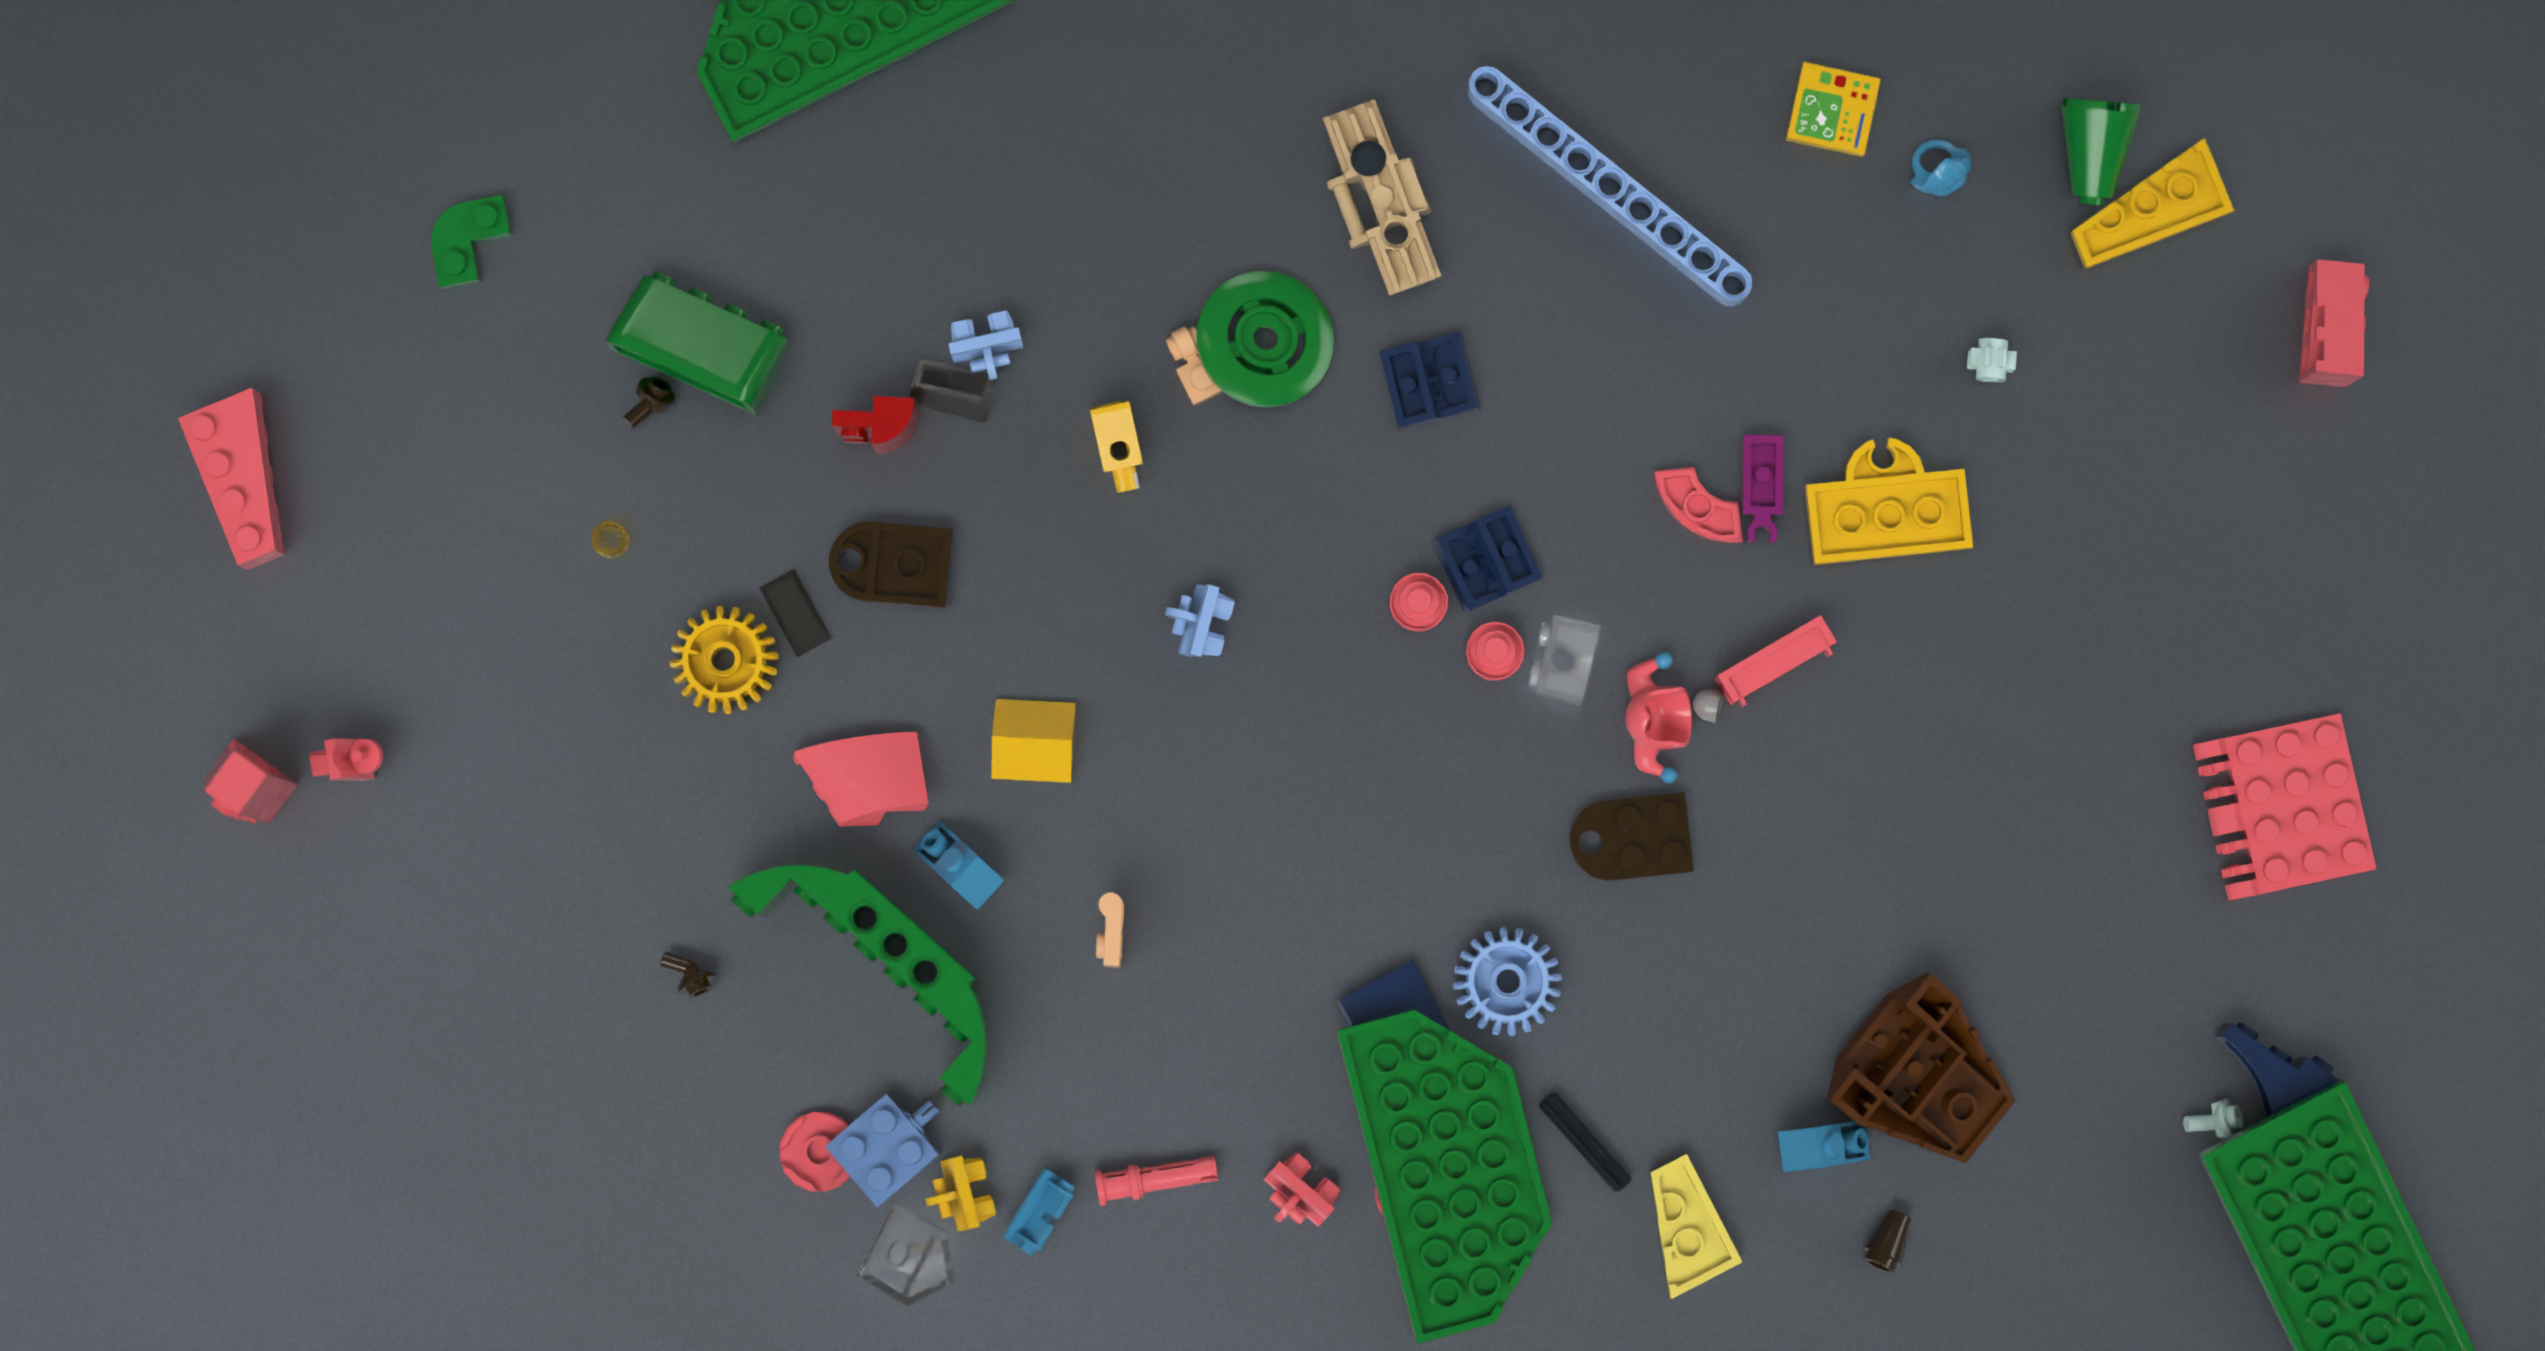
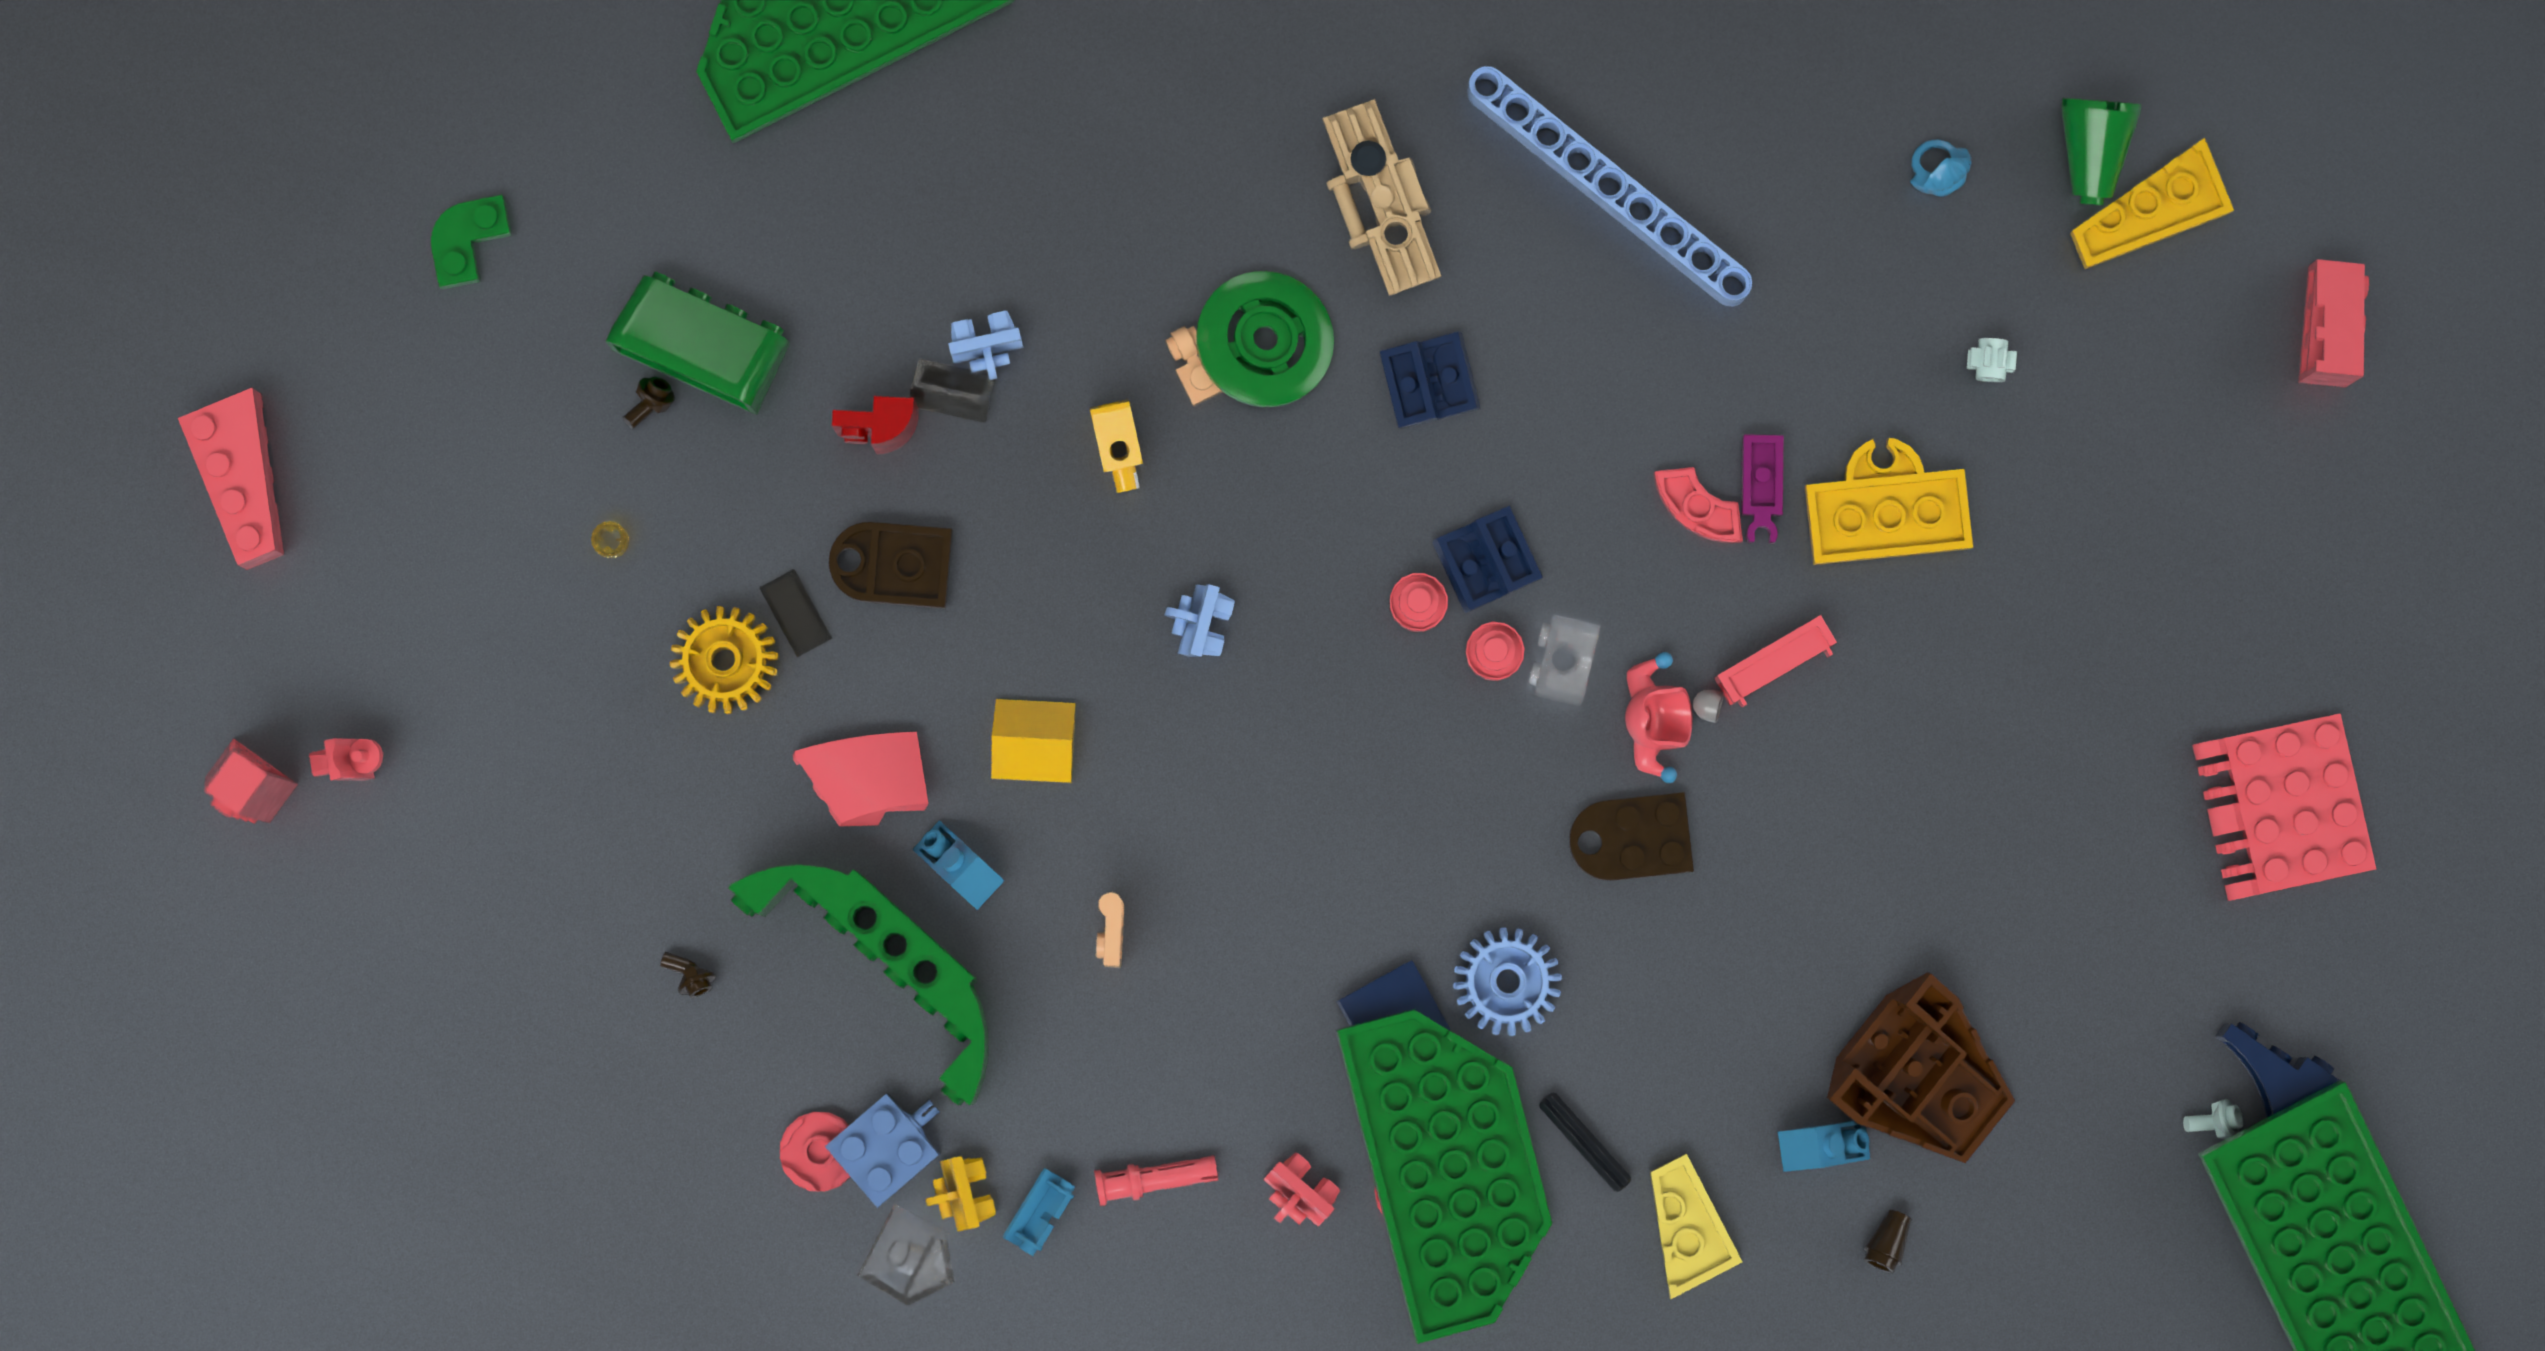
tile [1786,62,1881,157] -> none

